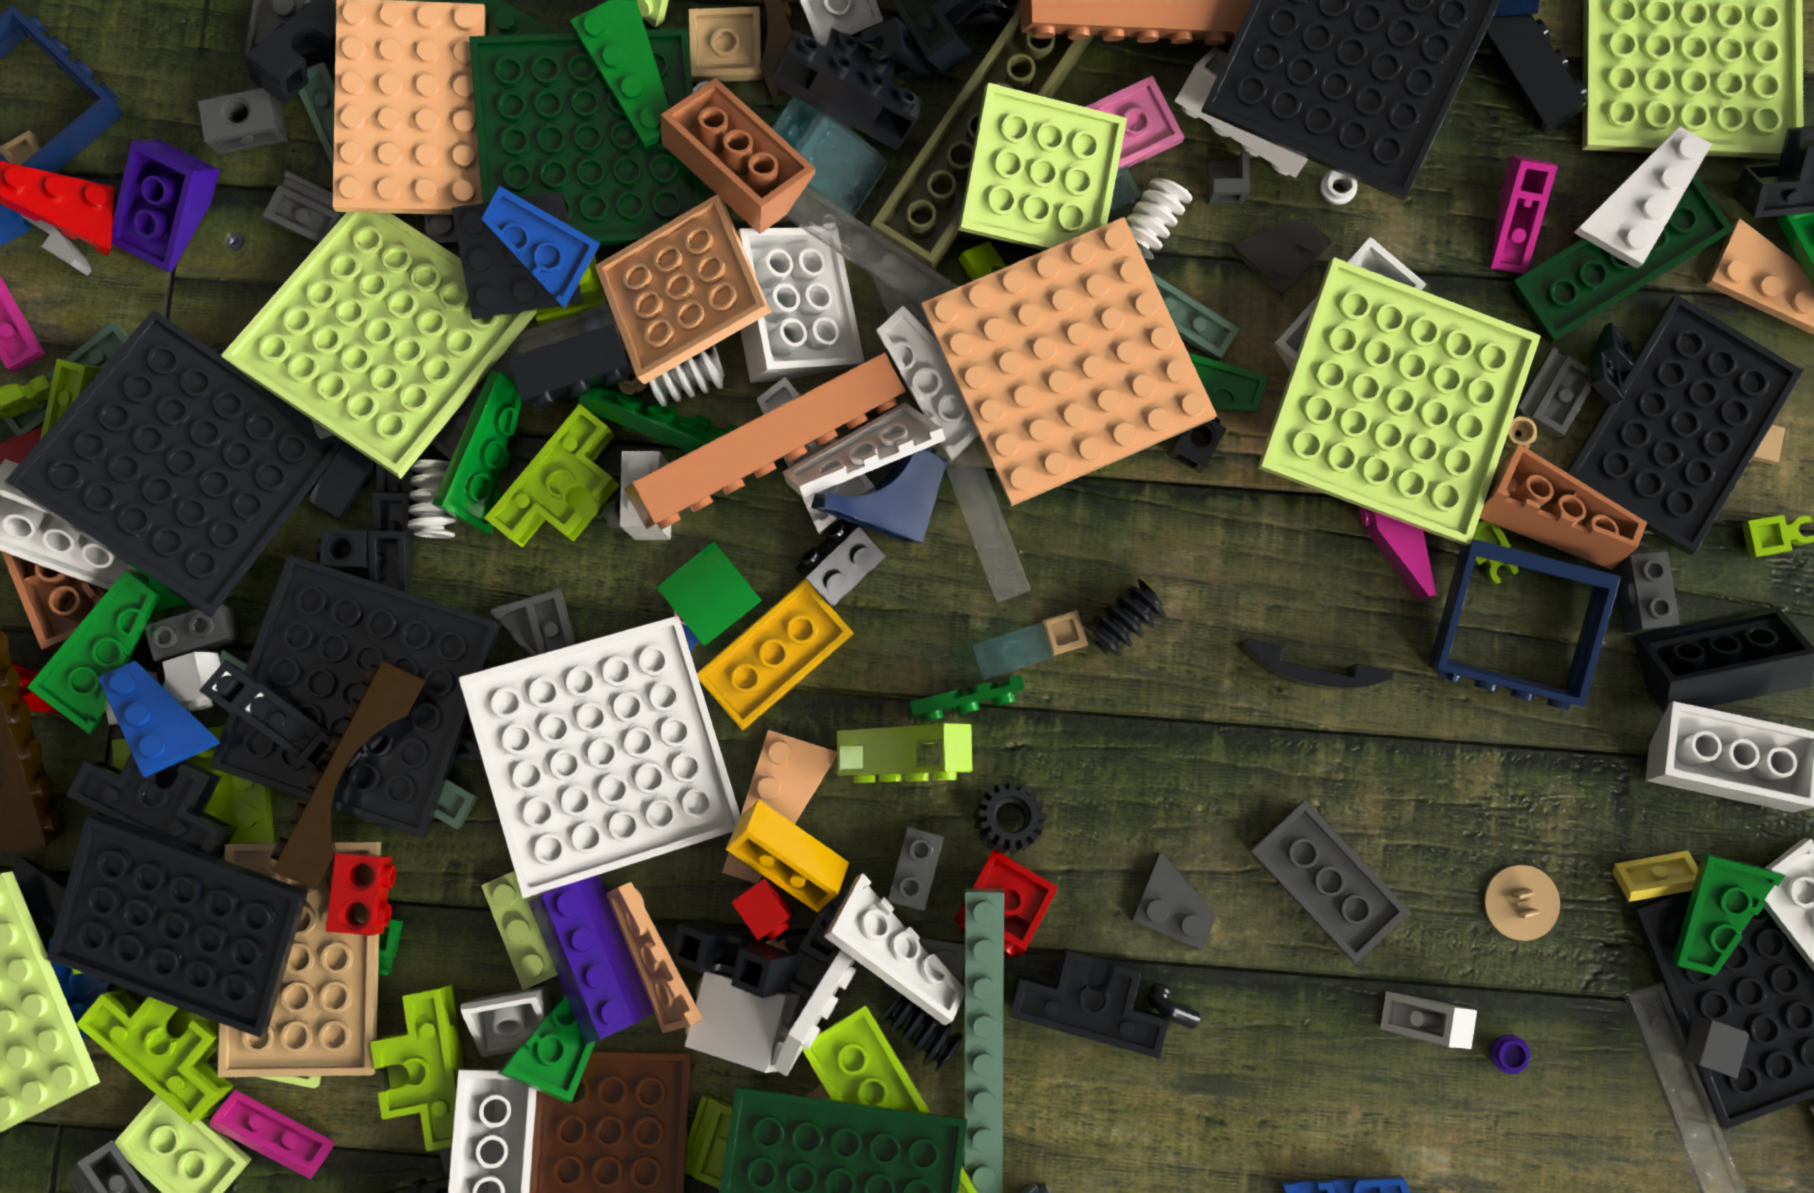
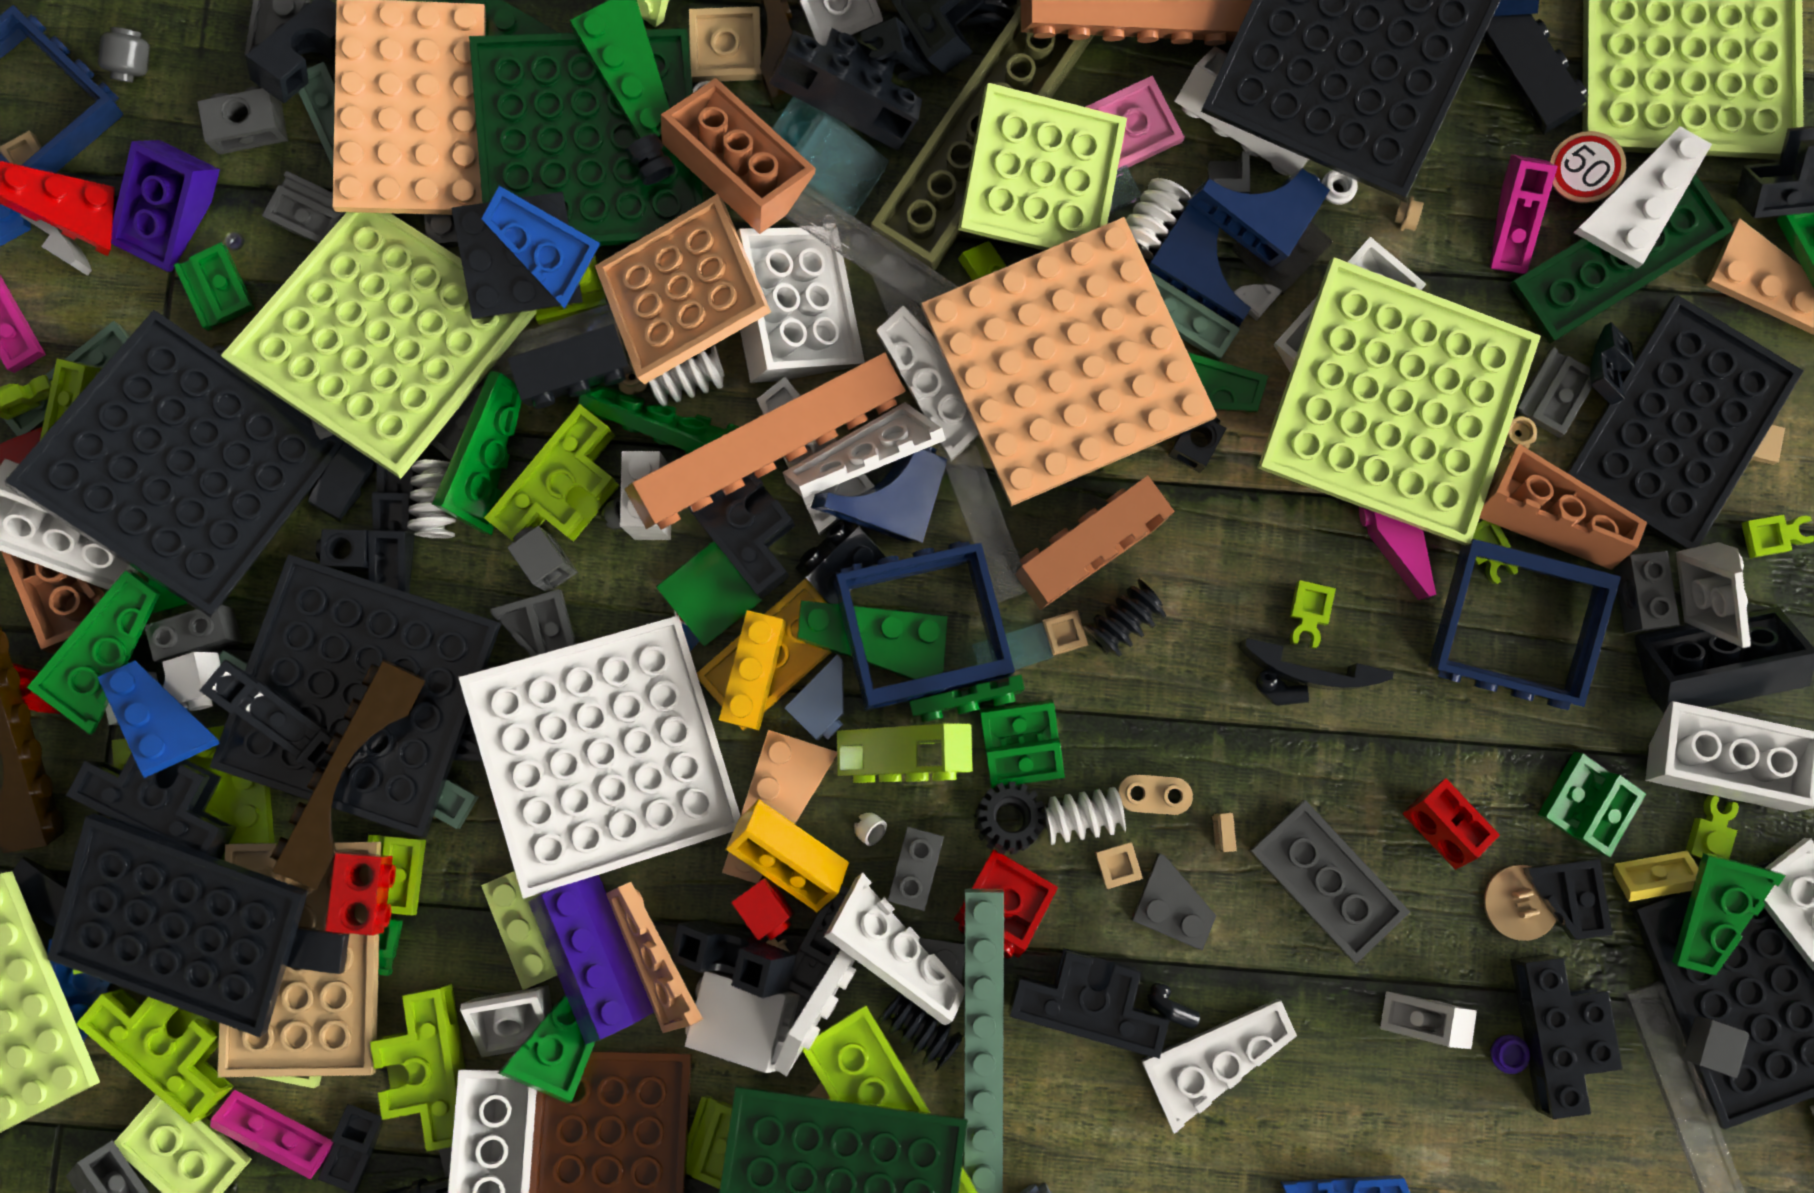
none -> dark grey head [98,27,150,83]
none -> green plate [174,242,255,331]
none -> black slope [286,926,350,974]
none -> black slope [318,1104,383,1193]
none -> lime plate [367,834,426,915]
none -> dark grey brick [507,526,578,592]
none -> black wheel [626,134,675,185]
none -> black piece [688,473,795,600]
none -> yellow brick [719,610,787,731]
none -> sand blue slope [785,655,844,741]
none -> green wing [797,601,948,680]
none -> dark blue window [833,541,1015,711]
none -> white hinge [854,813,887,846]
none -> green slope [980,699,1065,788]
none -> nougat wedge [1015,476,1175,610]
none -> white piece [1044,787,1126,845]
none -> tan plate [1095,842,1143,889]
none -> tan plate [1117,775,1193,815]
none -> white wing [1141,999,1297,1134]
none -> dark blue arch [1148,204,1251,328]
none -> dark blue arch [1187,168,1330,268]
none -> tan tile [1212,813,1237,852]
none -> white tile [1234,284,1282,321]
none -> black arm [1256,669,1309,706]
none -> lime plate [1289,580,1336,649]
none -> tan plate [1394,196,1424,231]
none -> red brick [1402,778,1500,870]
none -> black piece [1510,954,1623,1120]
none -> black wing [1523,859,1613,940]
none -> green slope [1538,752,1646,857]
none -> piece [1550,131,1626,203]
none -> white slope [1676,542,1751,648]
none -> lime plate [1685,796,1739,859]

